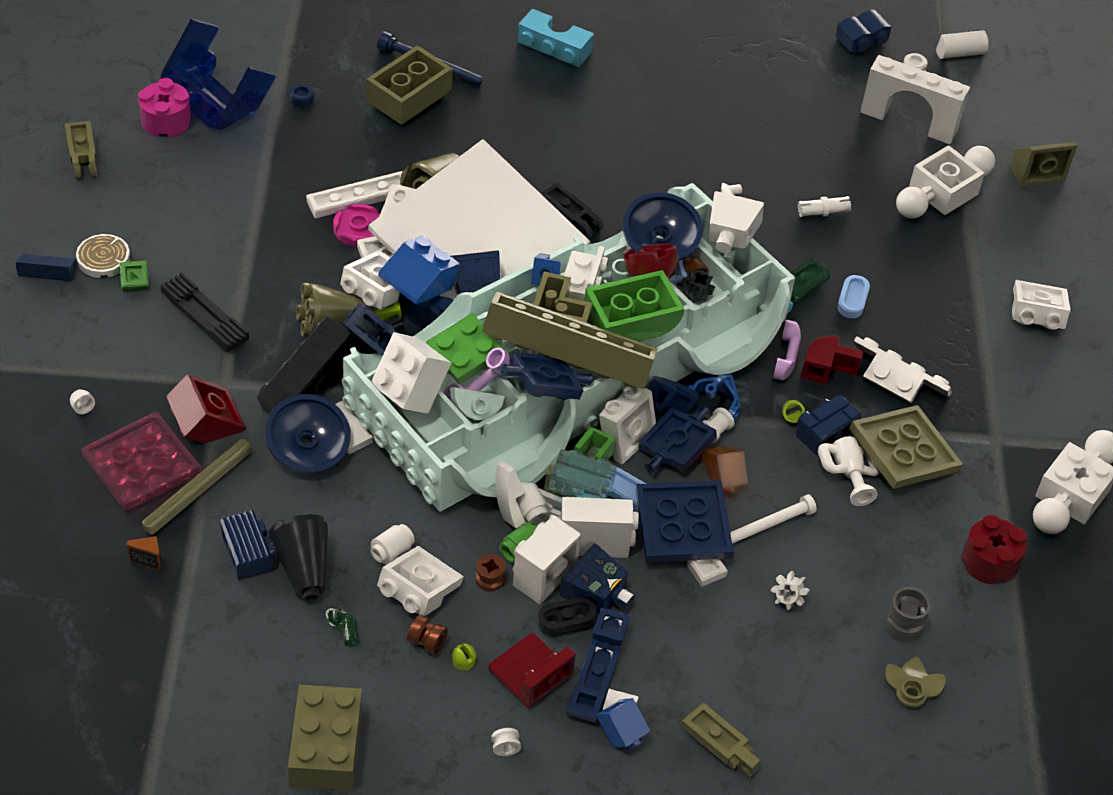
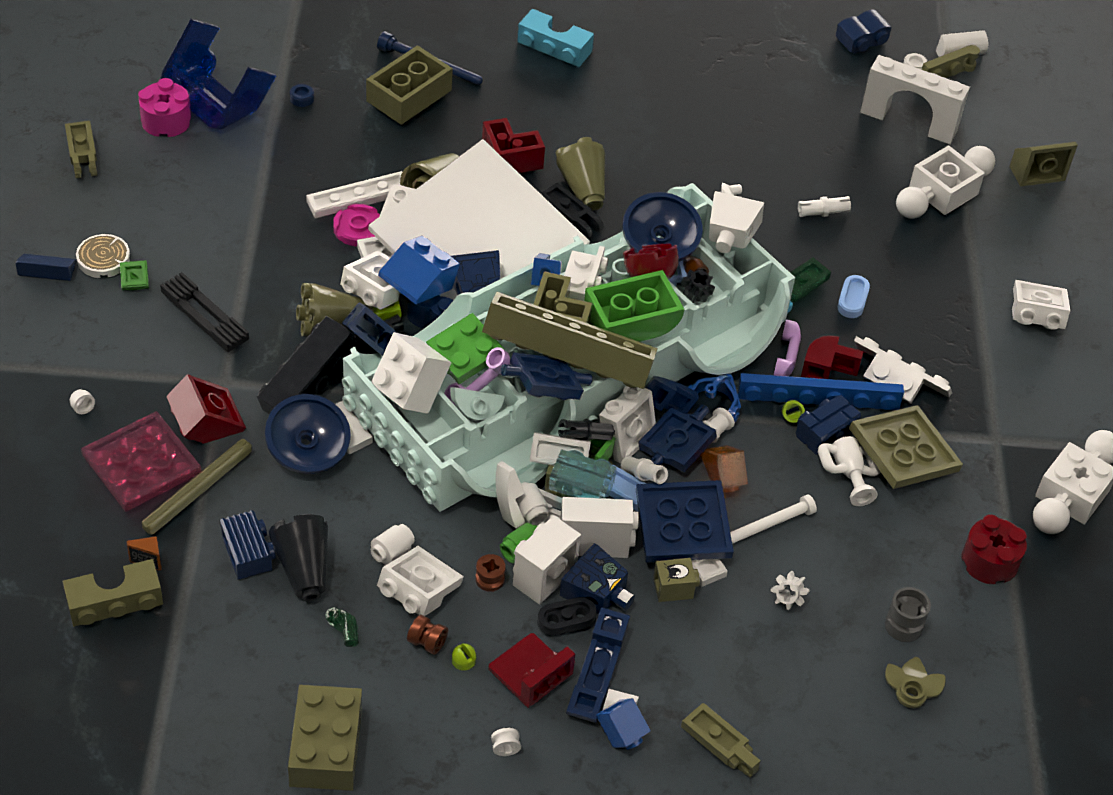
none -> olive arch [63,559,163,627]
none -> dark red brick [482,118,545,173]
none -> white tile [529,432,591,471]
none -> olive cone [556,137,606,211]
none -> black axle [558,419,615,441]
none -> white pin [621,456,668,484]
none -> olive brick [653,558,700,602]
none -> blue plate [737,373,904,410]
none -> olive plate [921,45,980,78]

